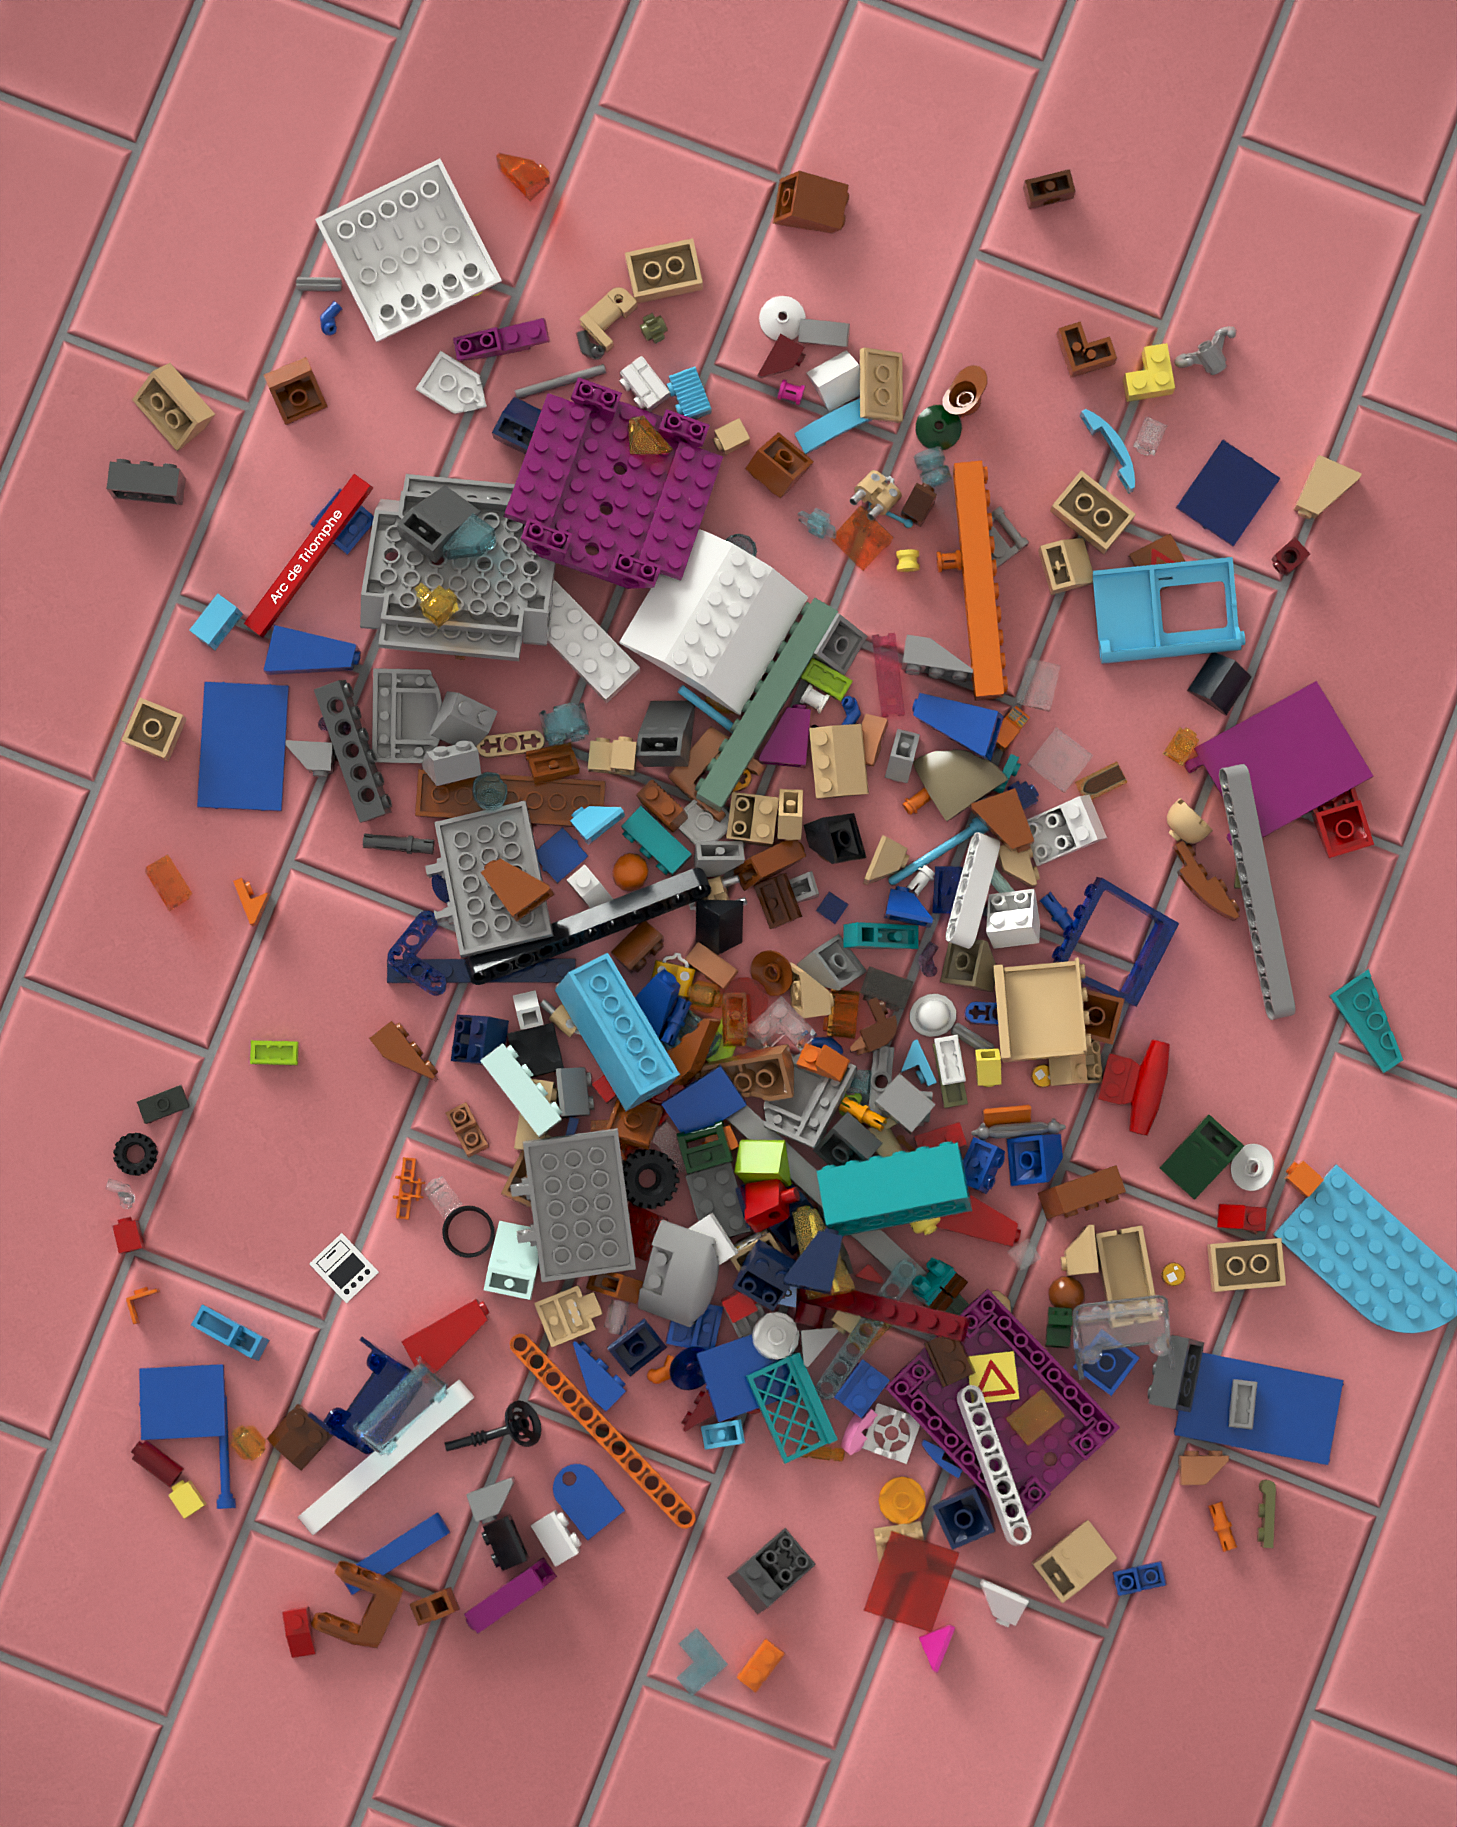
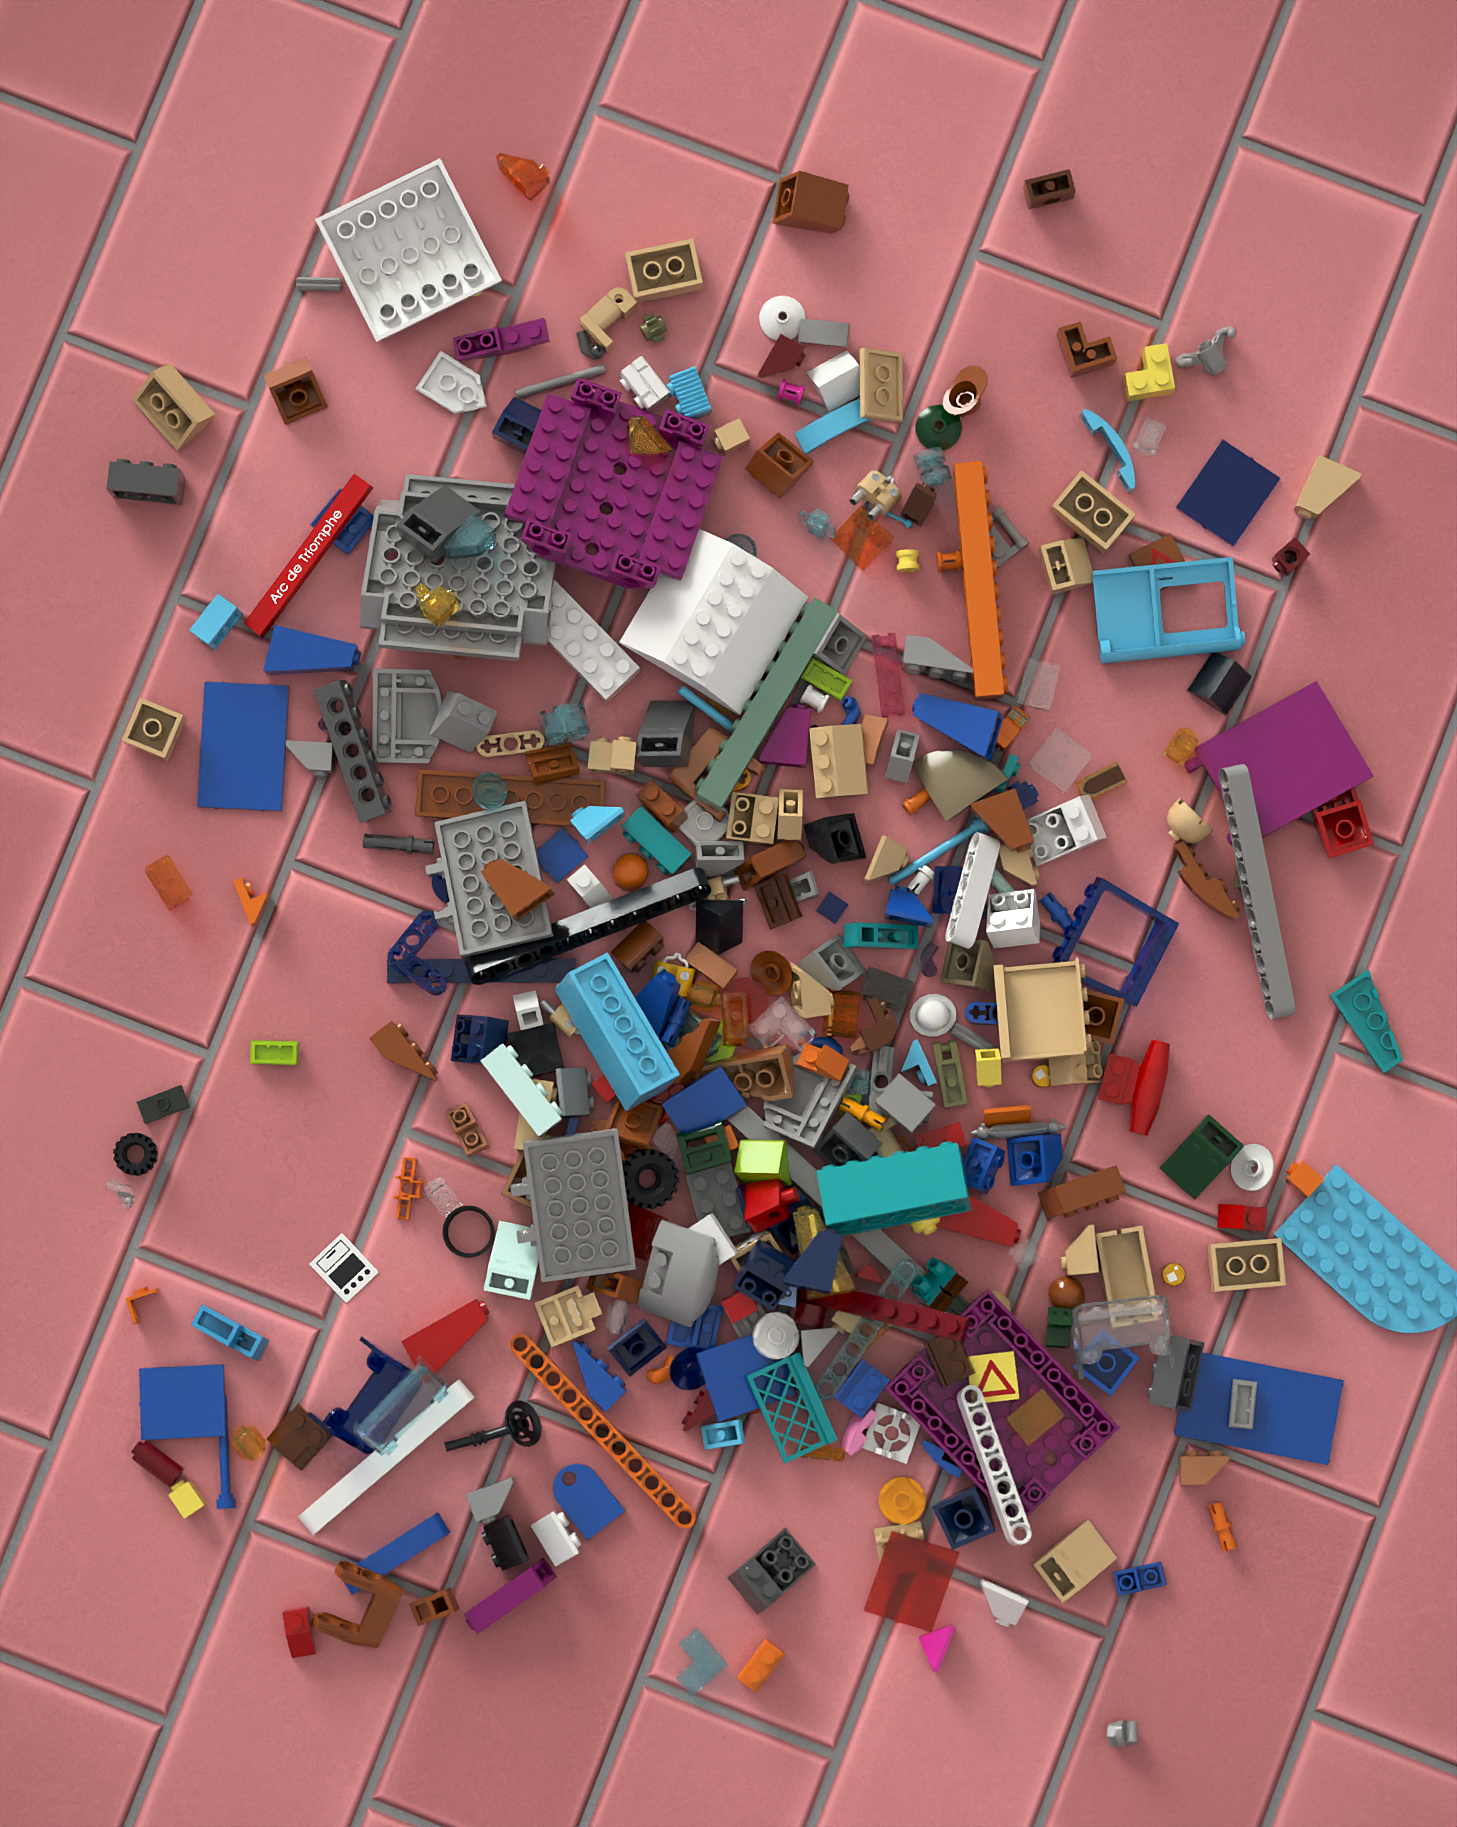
red brick [112,1217,145,1254] -> none
blue arm [320,301,342,336] -> none
light grey slope [422,741,481,786] -> none
white plate [934,1035,966,1086] -> none
olive plate [1257,1479,1276,1548] -> none
none -> light grey piece [1107,1720,1138,1748]

